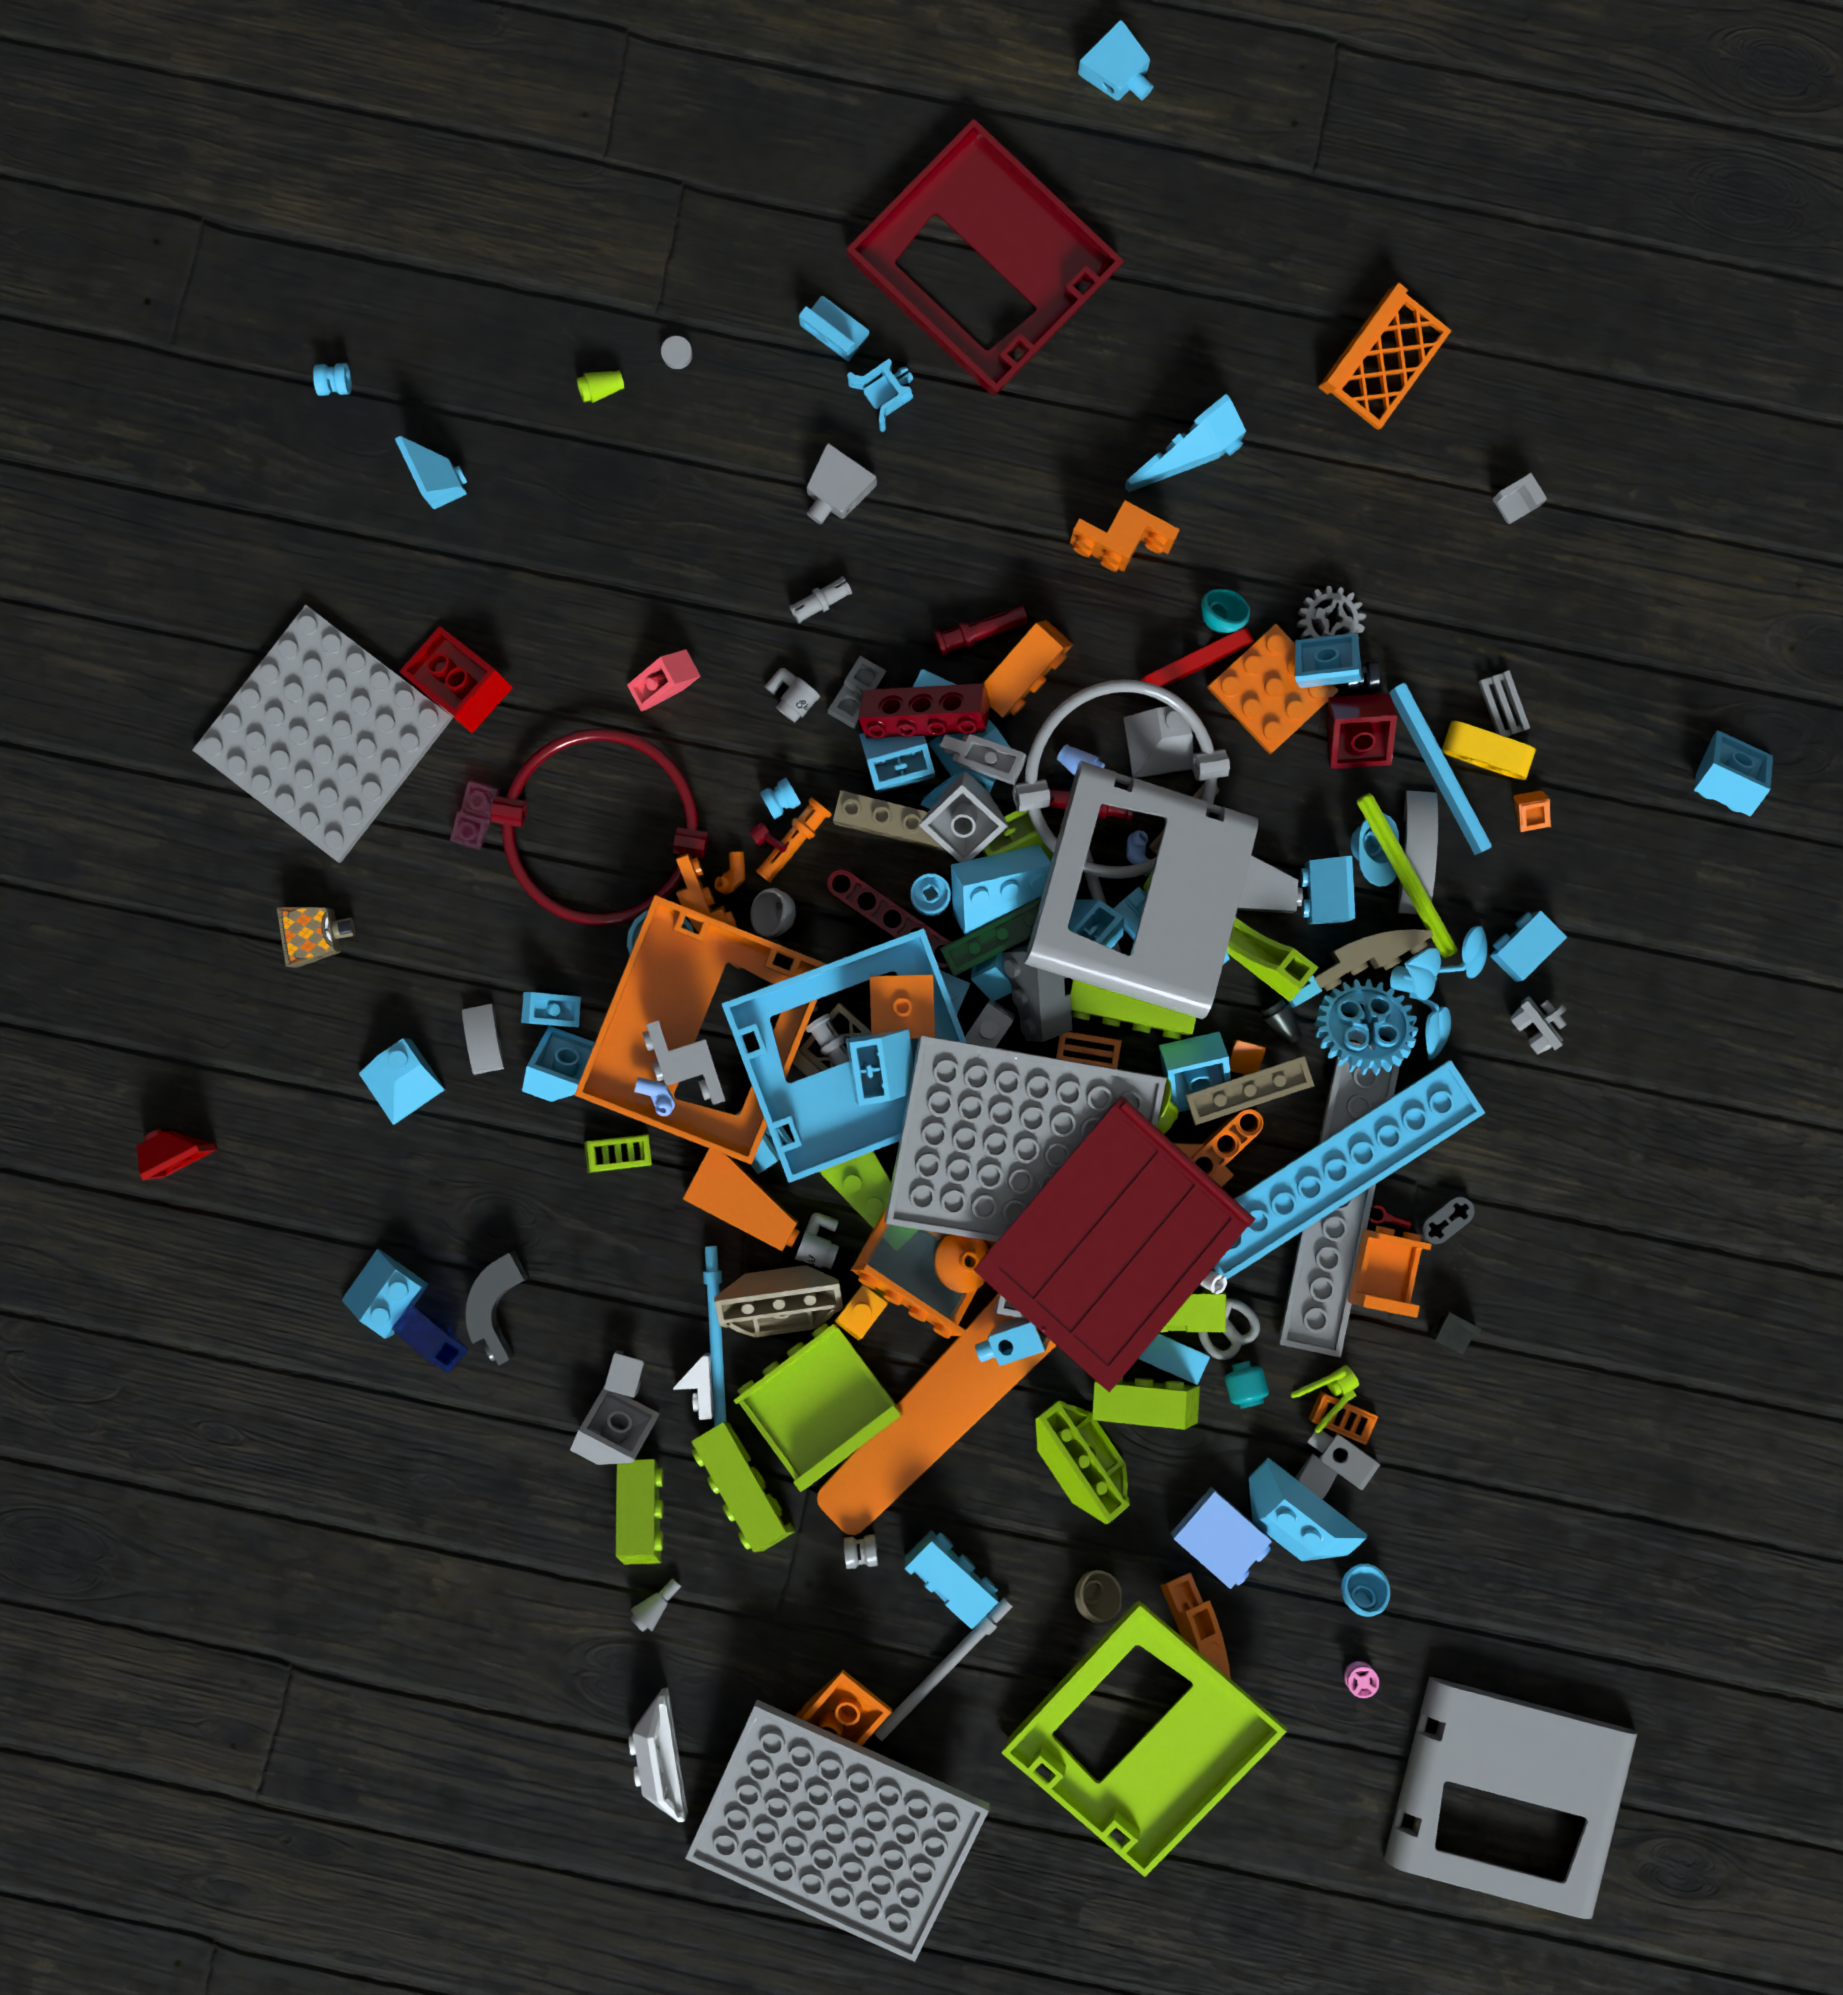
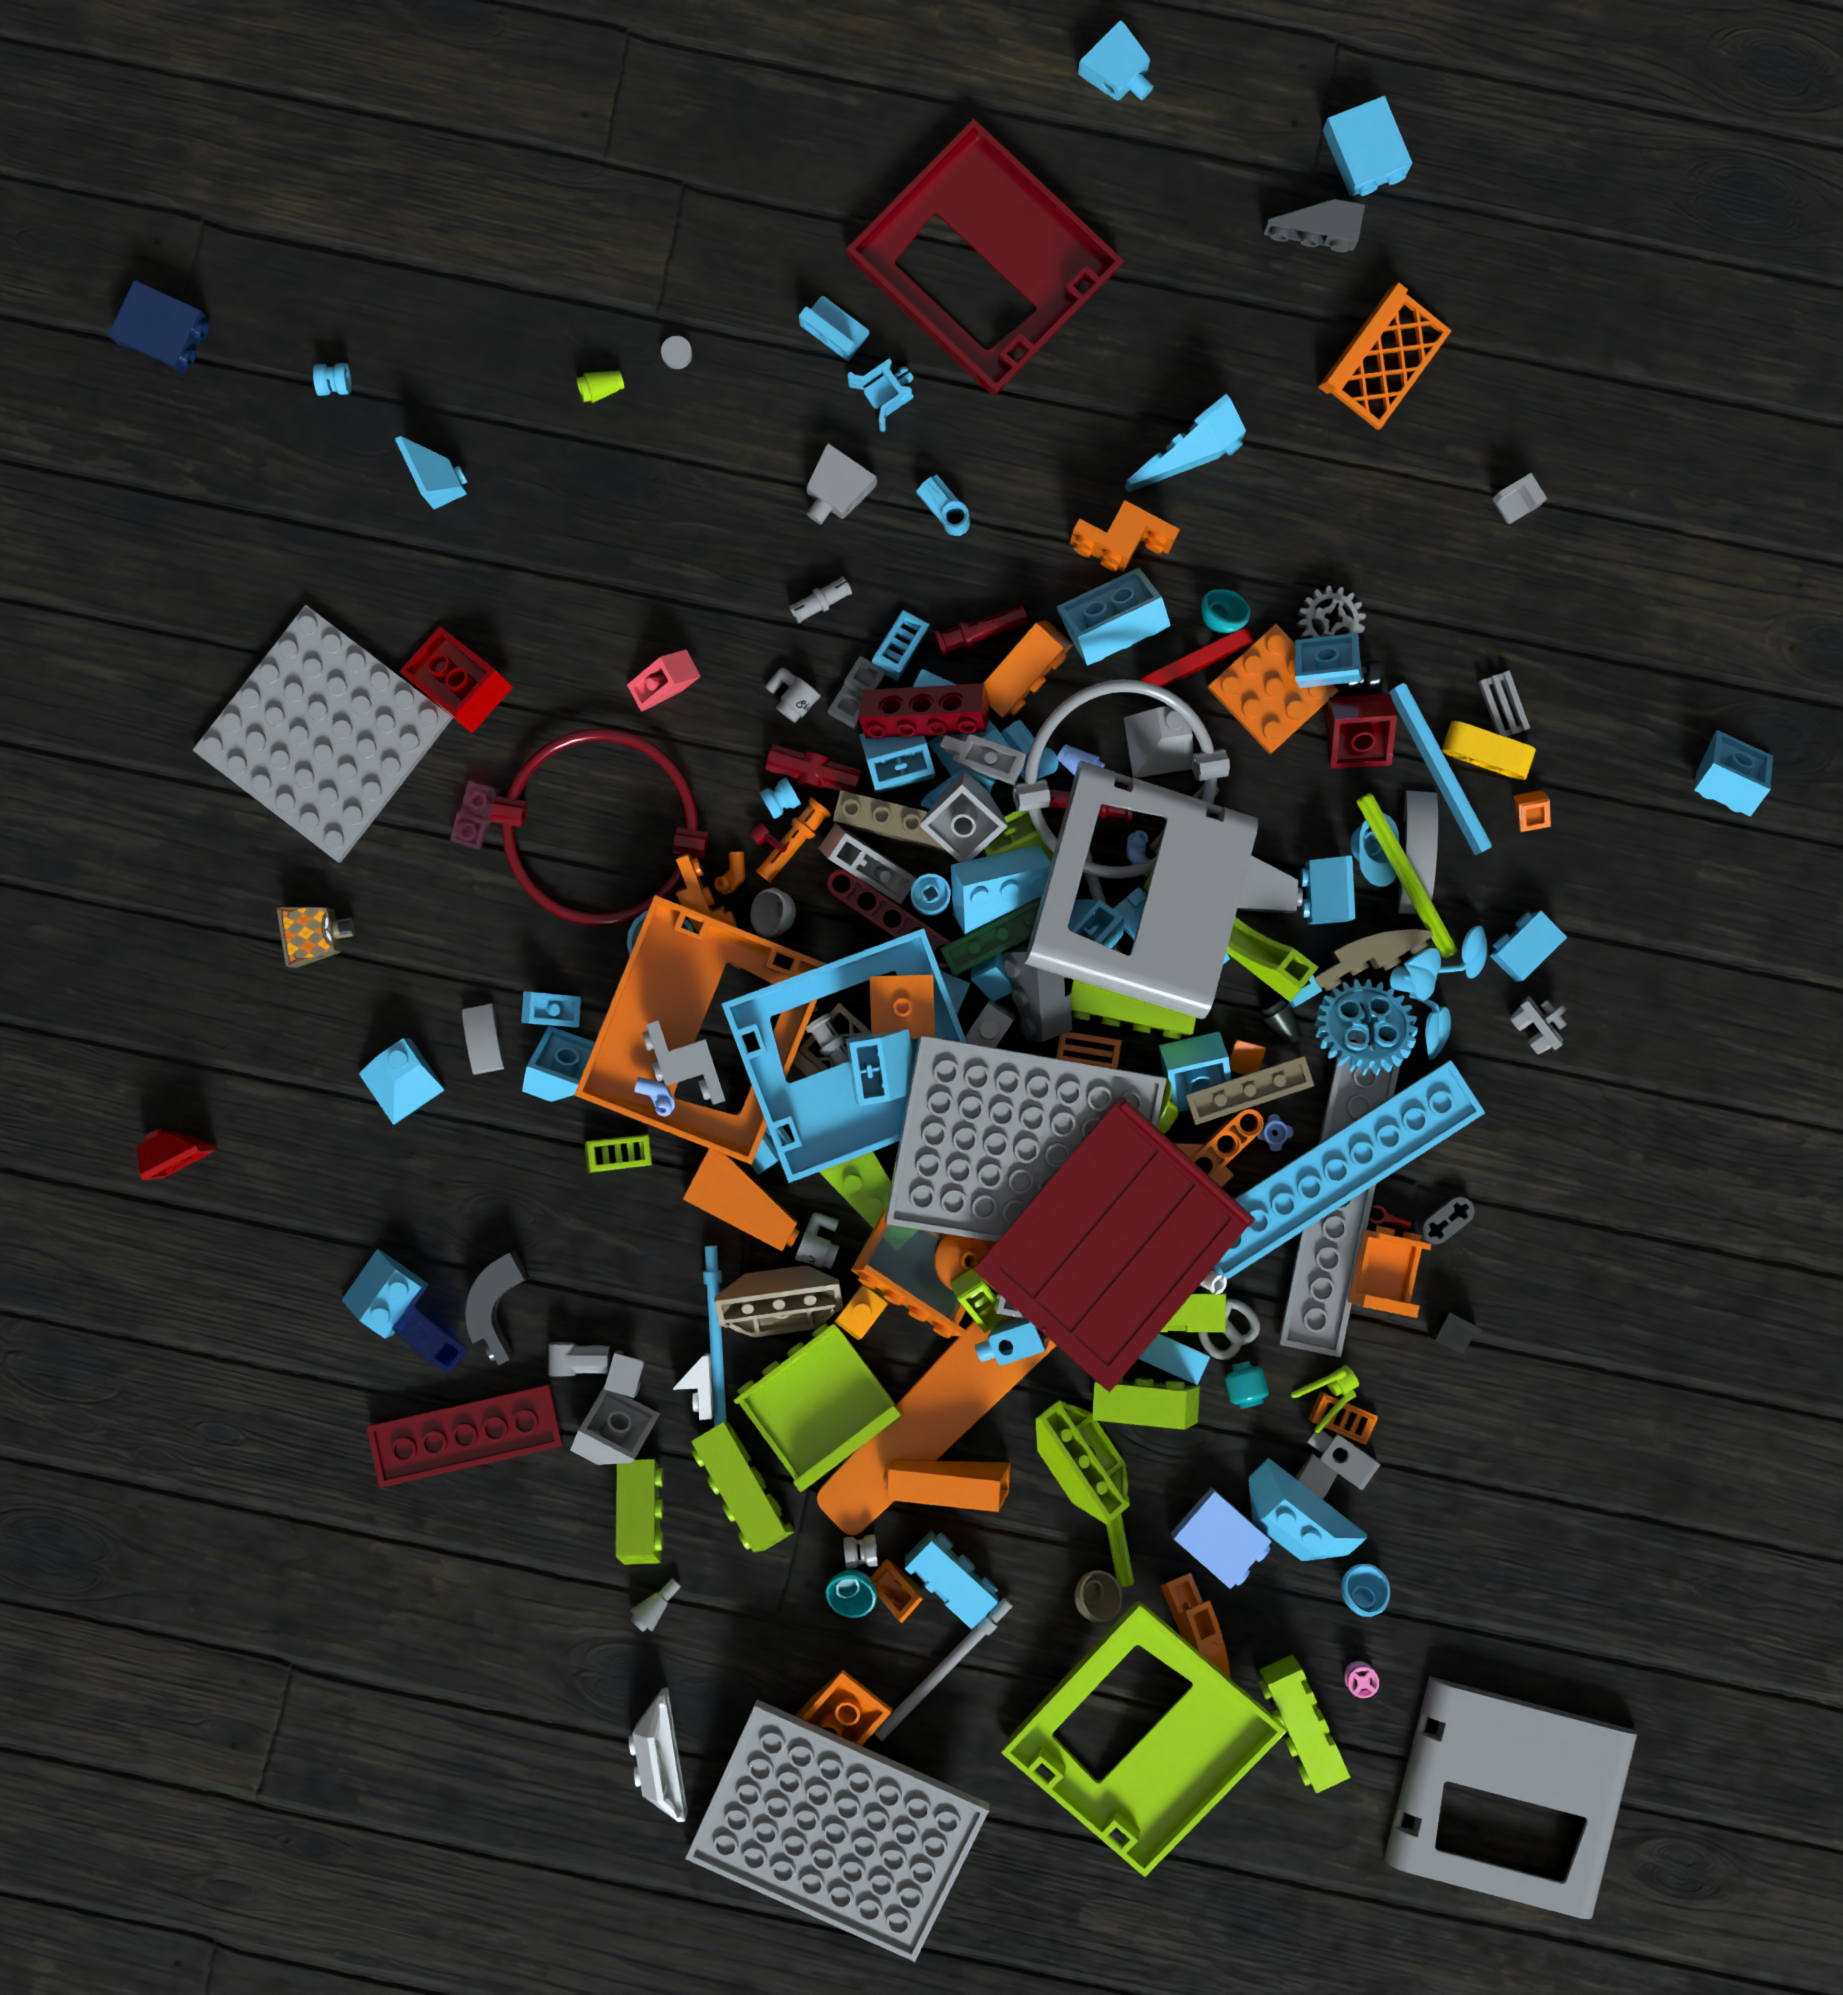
none -> dark blue panel [108,280,209,374]
none -> dark red plate [366,1383,564,1488]
none -> light grey piece [548,1342,611,1376]
none -> dark red piece [765,744,862,794]
none -> light grey slope [818,823,917,905]
none -> teal piece [826,1569,877,1618]
none -> orange slope [870,1559,923,1623]
none -> medium azure slope [872,610,929,681]
none -> orange slope [883,1460,1011,1512]
none -> medium azure piece [916,474,970,536]
none -> lime slope [950,1268,1011,1333]
none -> medium azure piece [1001,720,1058,780]
none -> medium azure slope [1057,567,1171,666]
none -> lime axle [1106,1514,1134,1587]
none -> medium blue plate [1257,1114,1293,1151]
none -> lime wedge [1258,1654,1351,1793]
none -> dark grey slope [1263,199,1365,253]
none -> medium azure brick [1323,96,1412,197]

